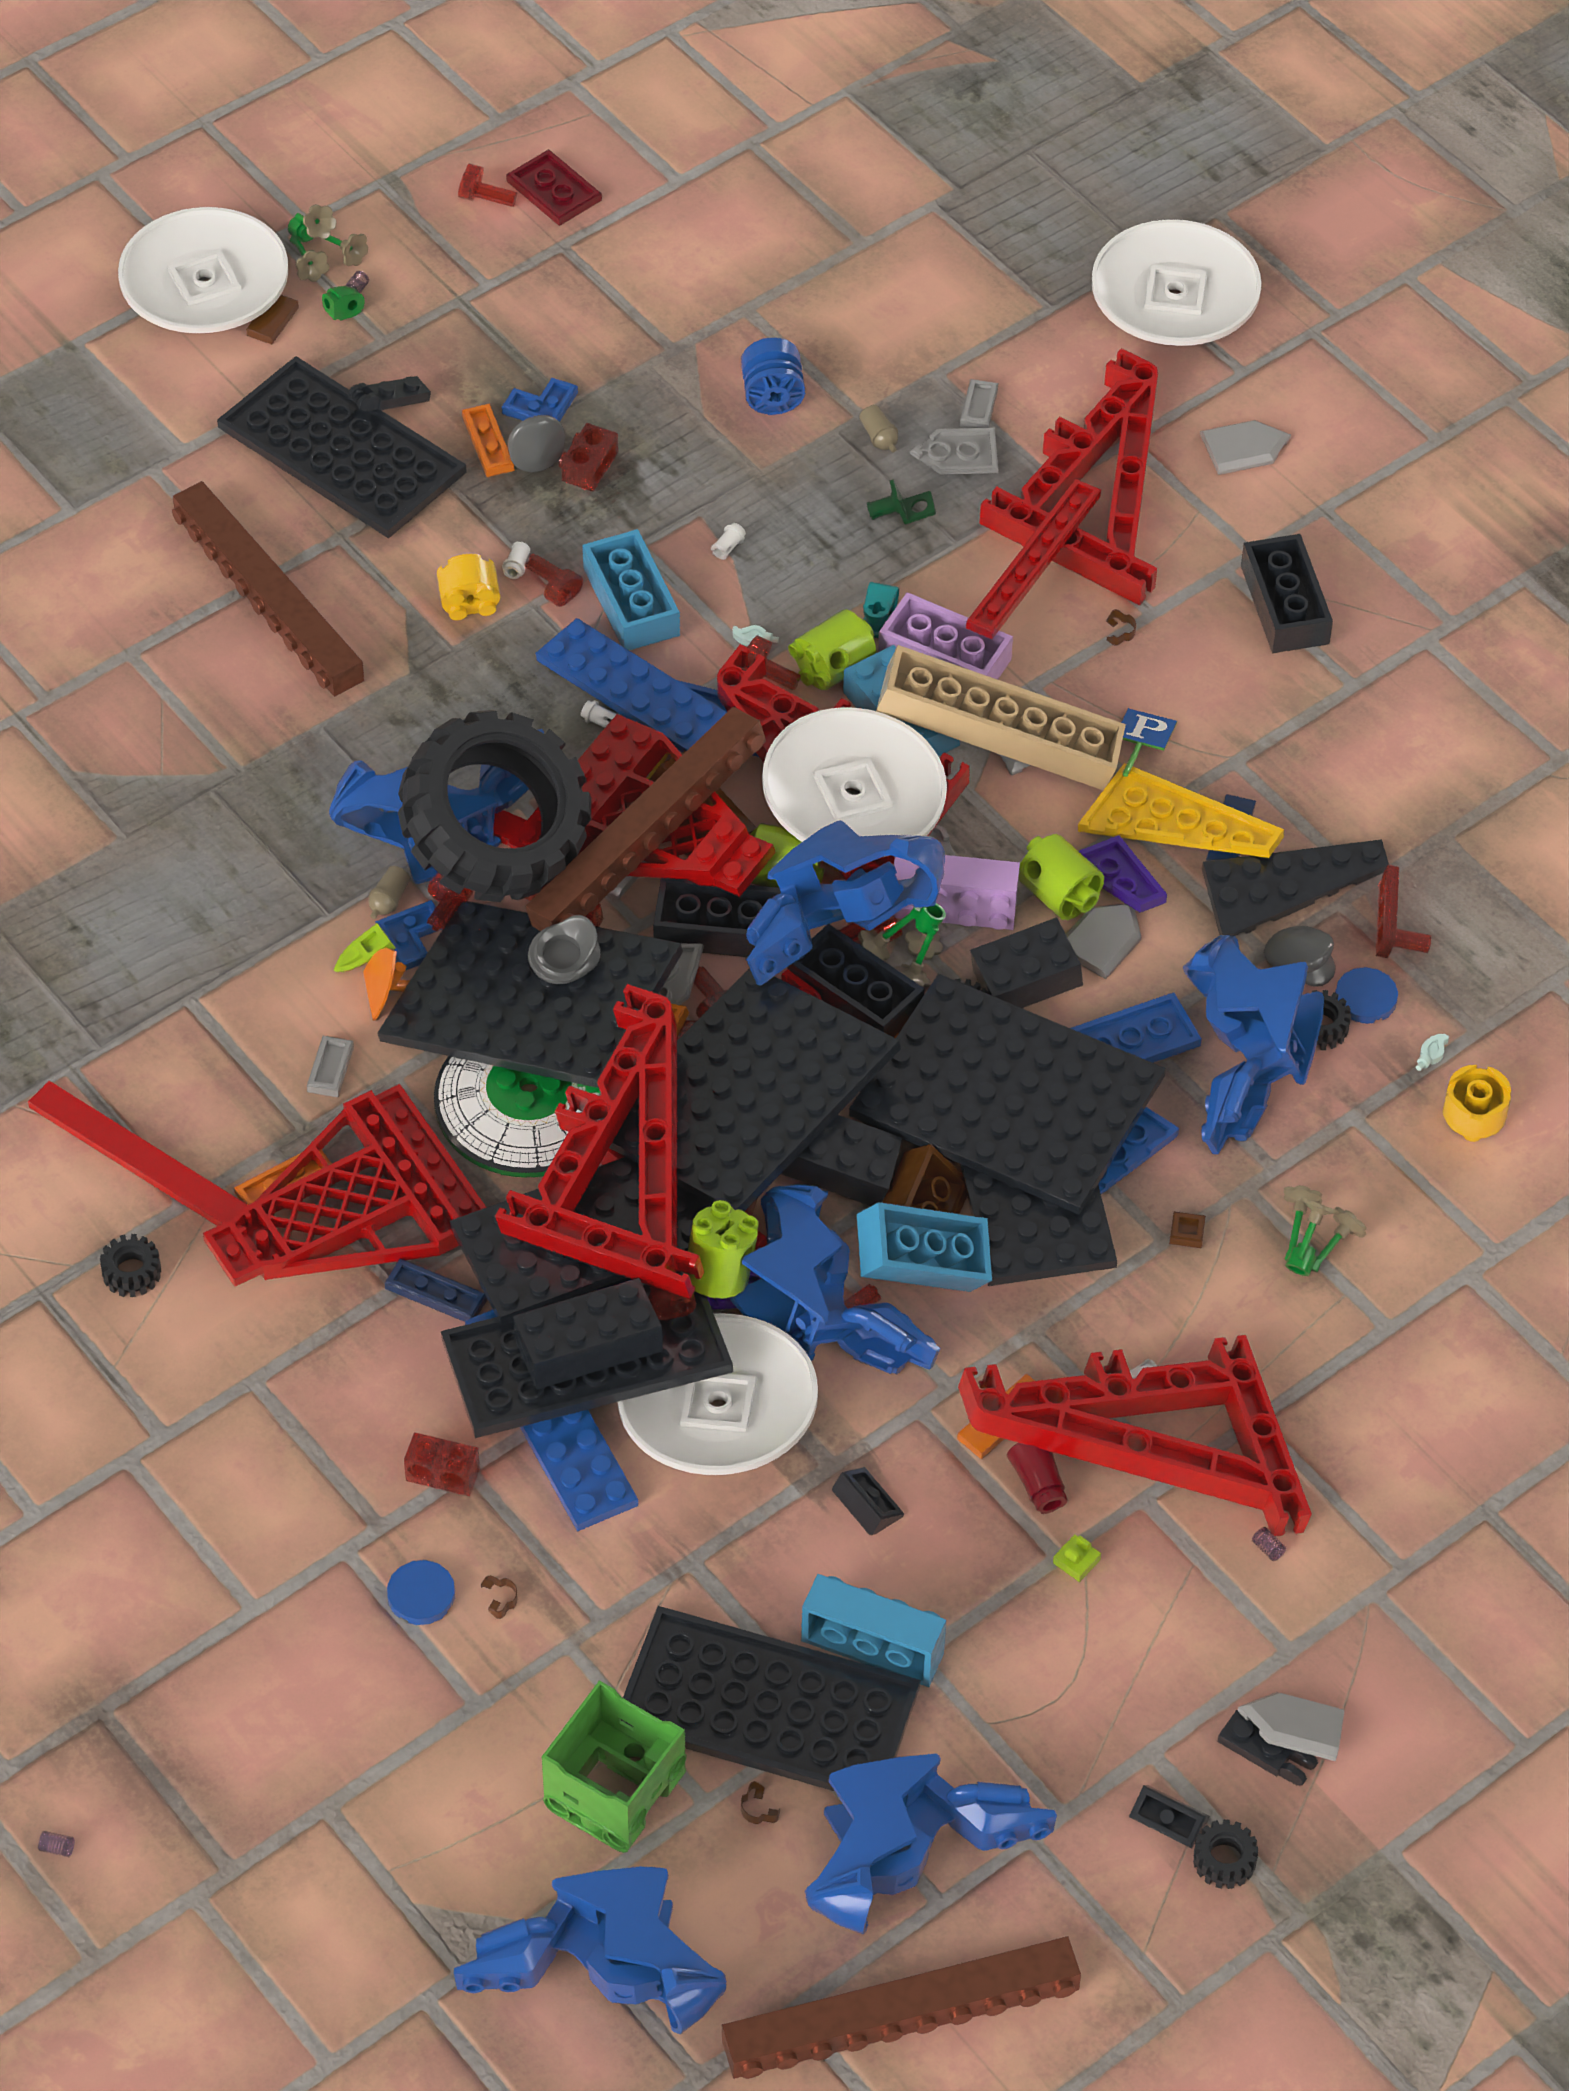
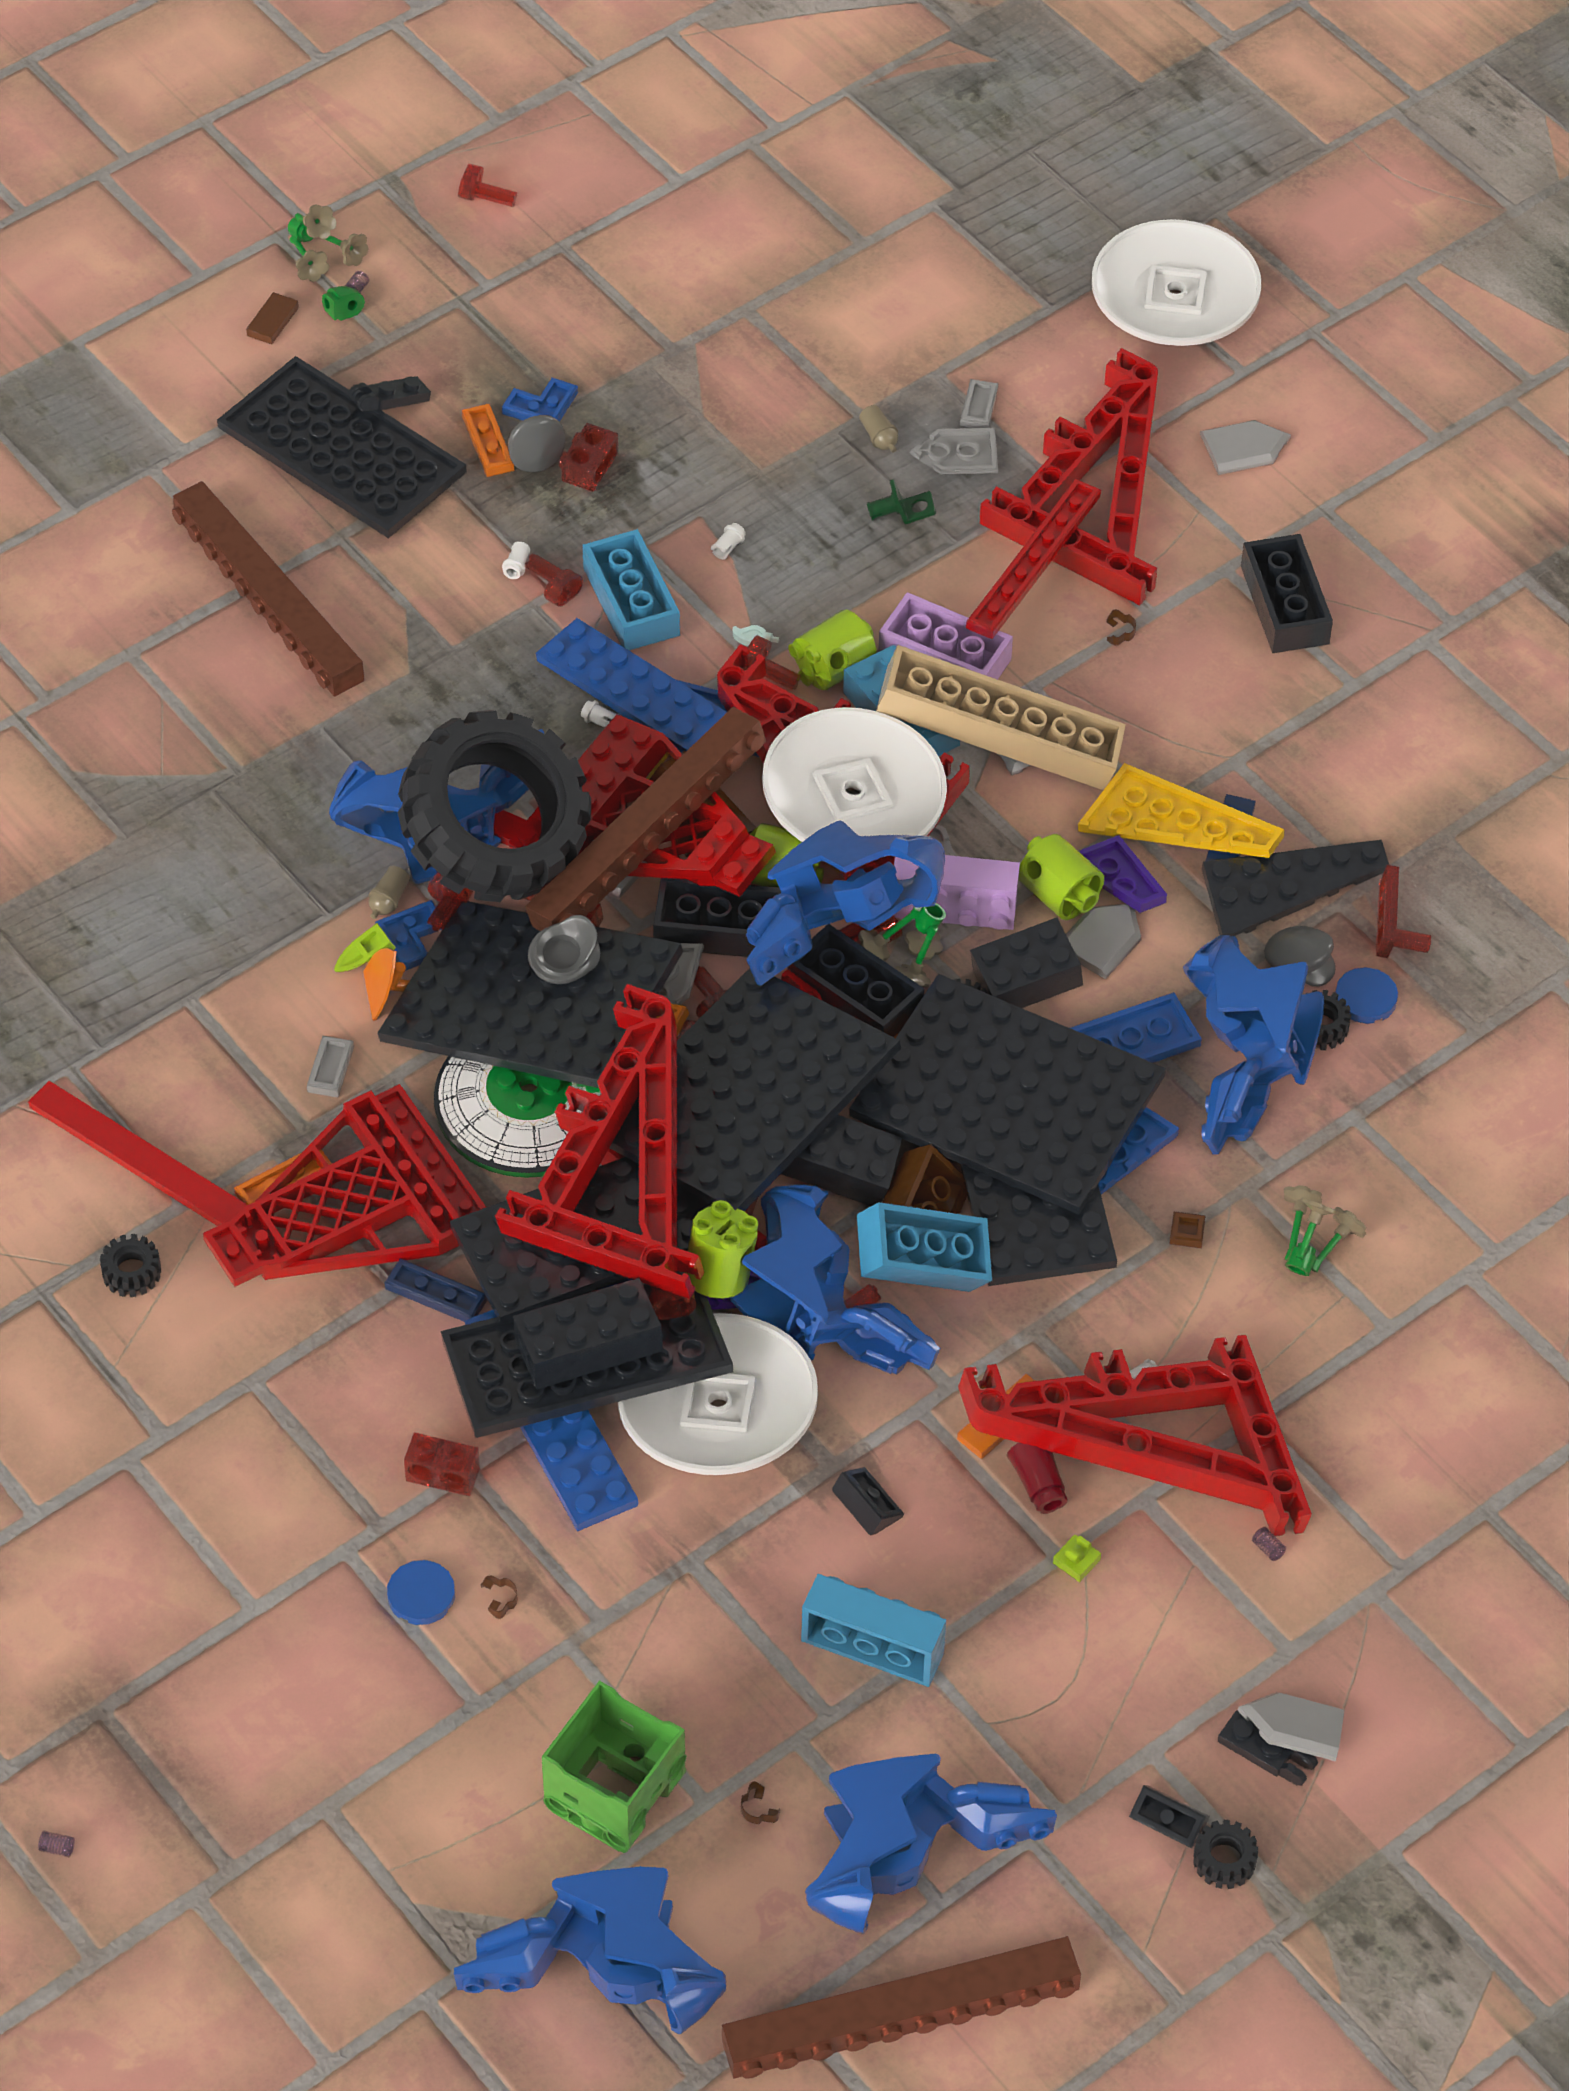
white dish [118,207,289,333] -> none
yellow brick [437,554,500,620] -> none
dark red tile [506,149,602,226] -> none
black plate [621,1606,921,1791] -> none
blue wheel [741,337,805,415] -> none
teal piece [863,582,900,638] -> none
blue piece [1121,708,1177,777] -> none
light aqua piece [1416,1034,1449,1071] -> none
yellow brick [1443,1065,1511,1142] -> none

